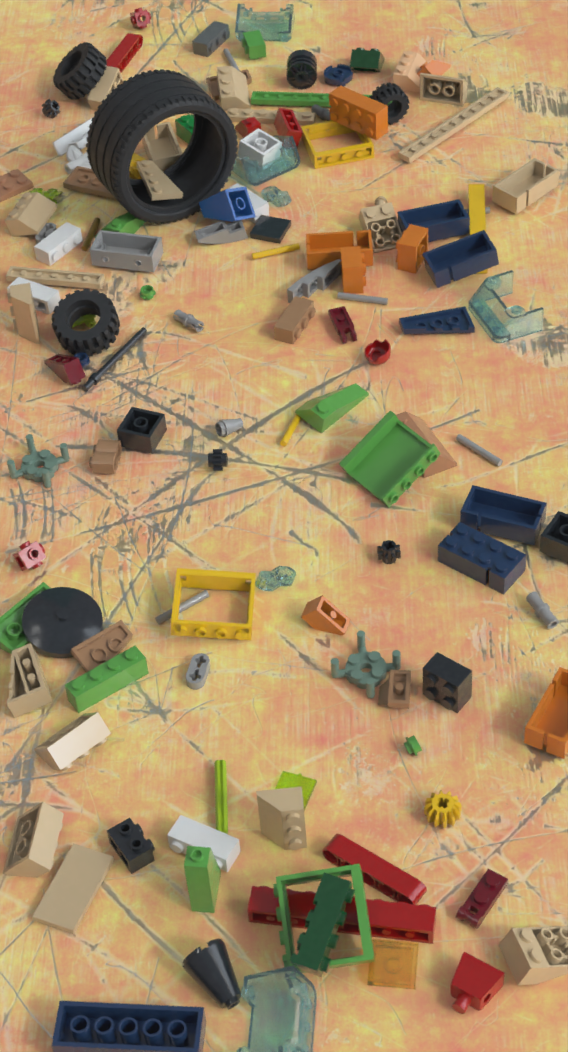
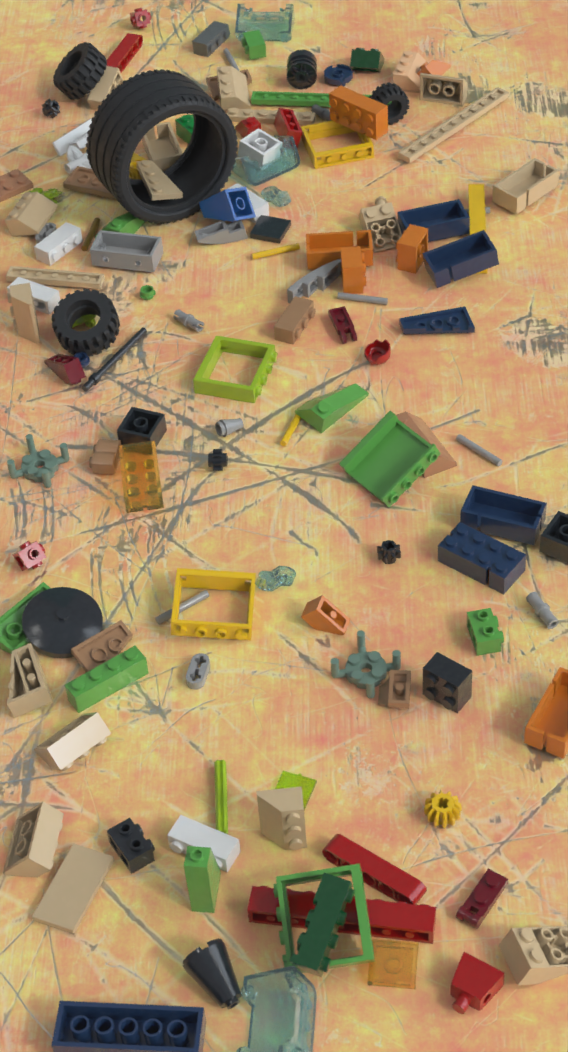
bright green plate [404,735,422,756] -> none
clear light blue windscreen [468,270,544,343] -> none
none -> clear yellow piece [118,441,164,513]
none -> lime window [193,335,278,404]
none -> bright green brick [467,608,504,656]

